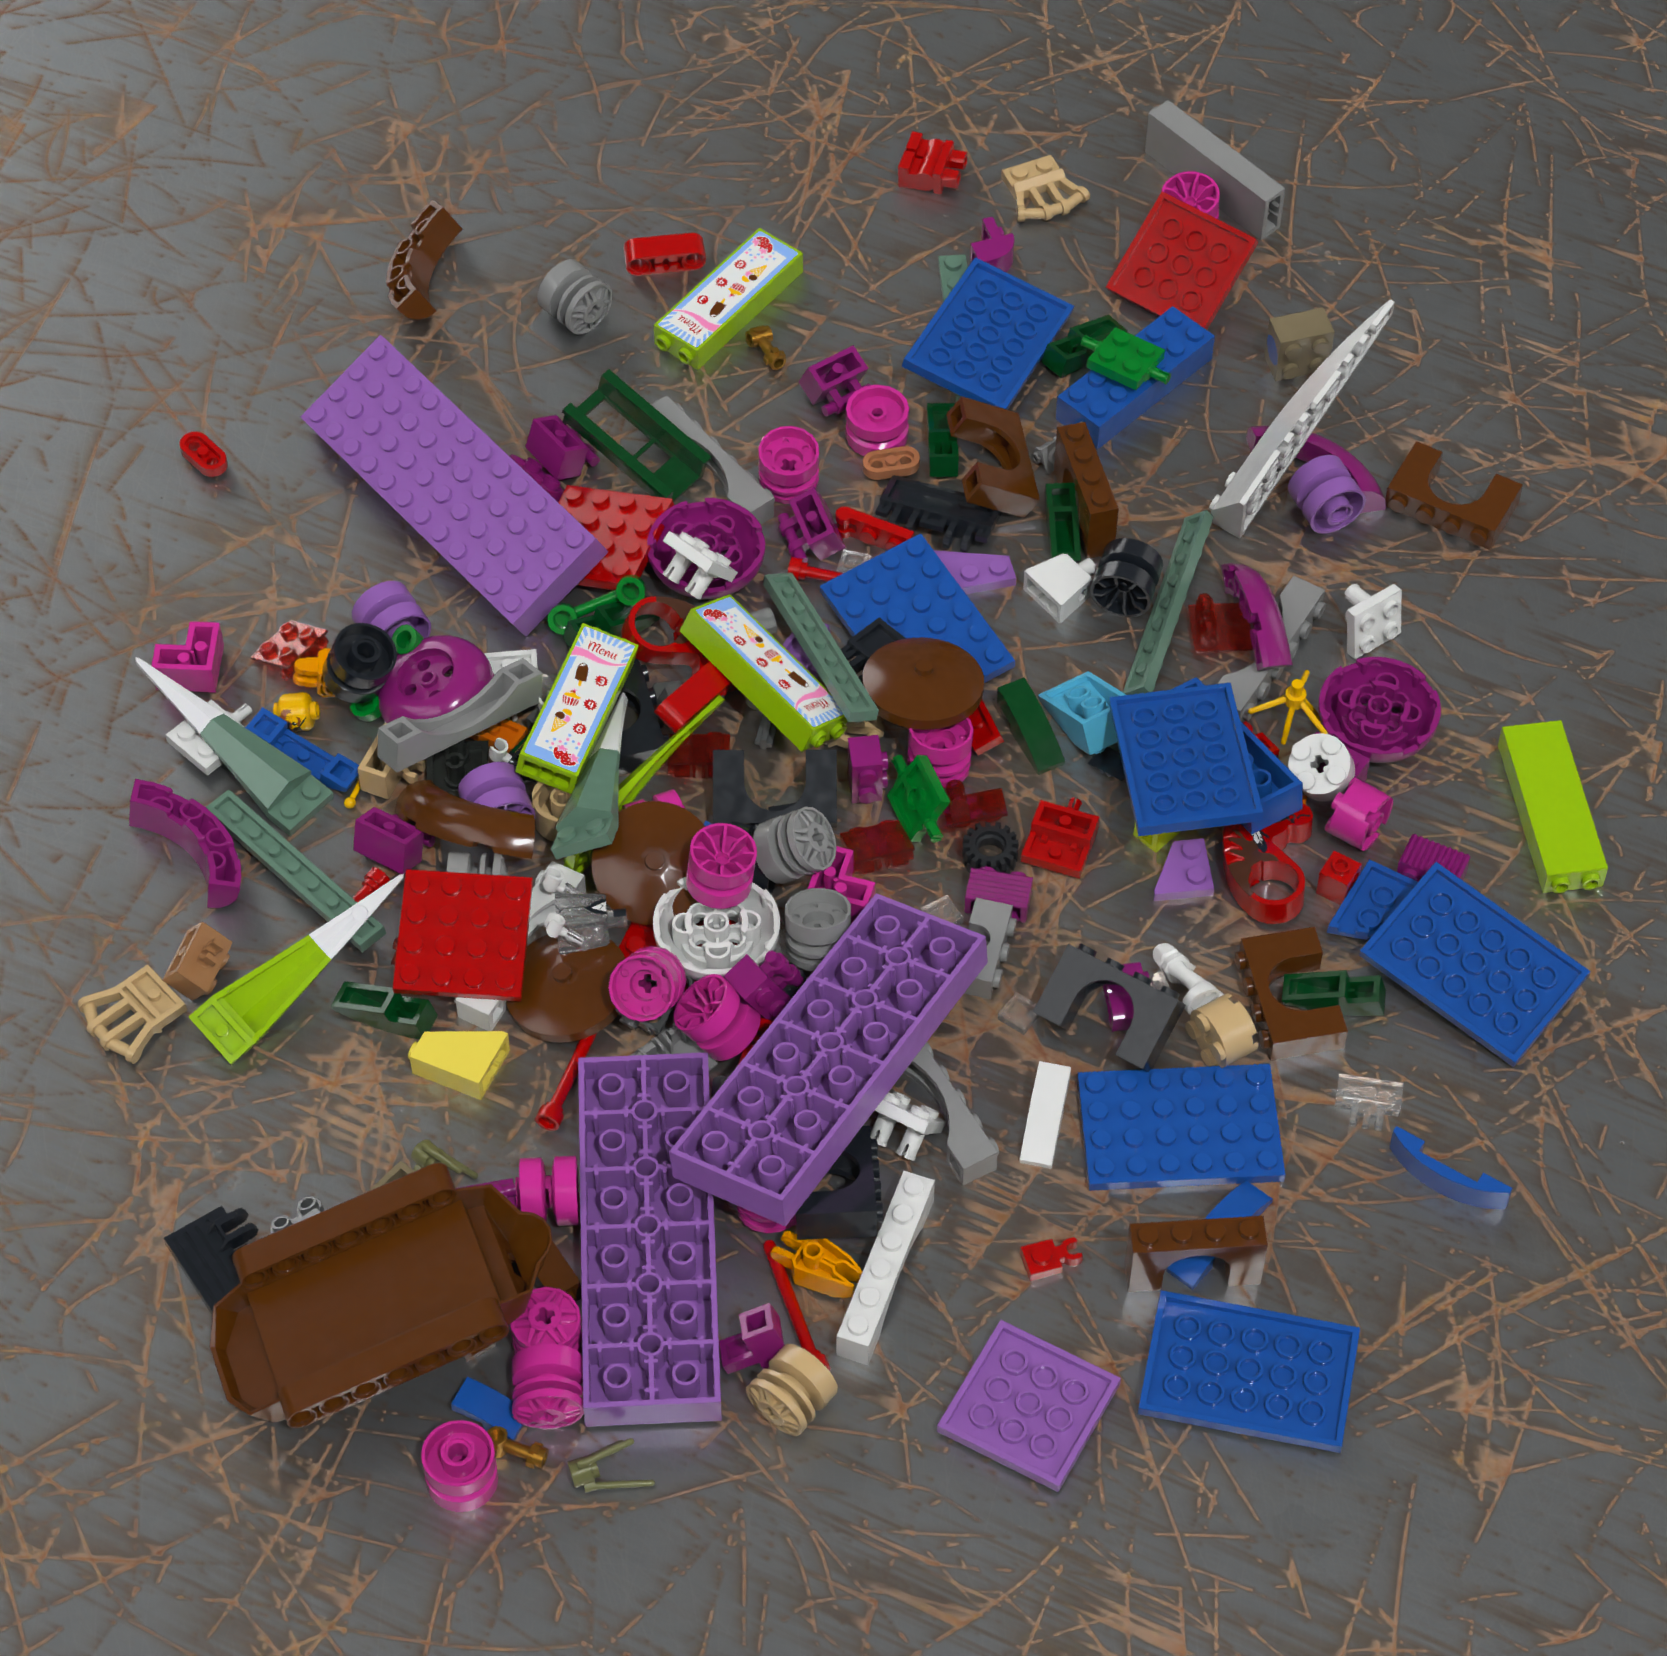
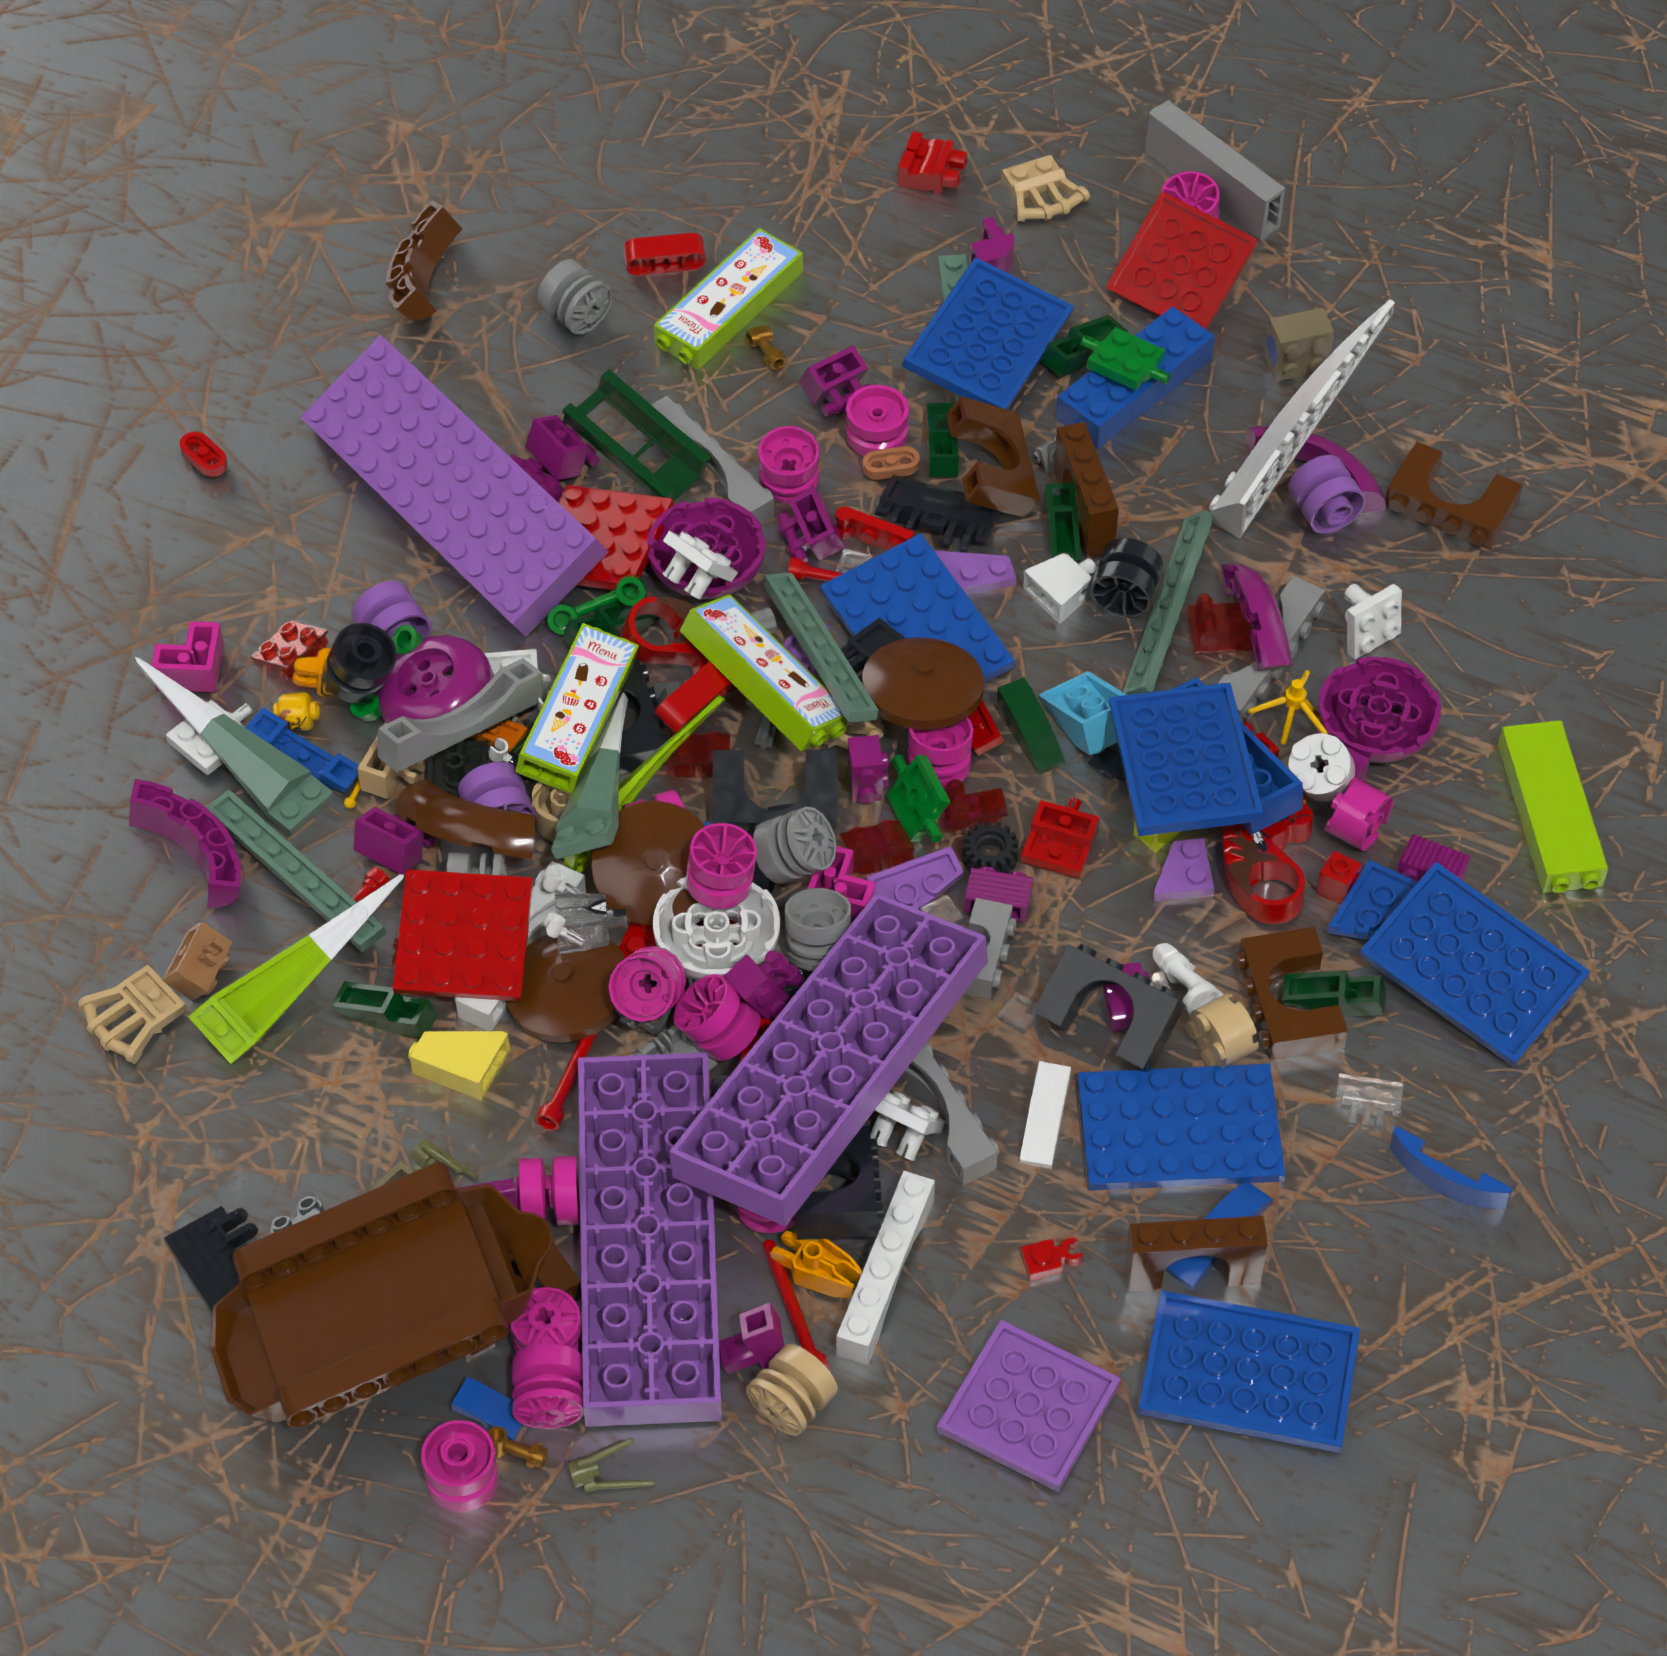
none -> medium lavender wing [865,846,964,910]

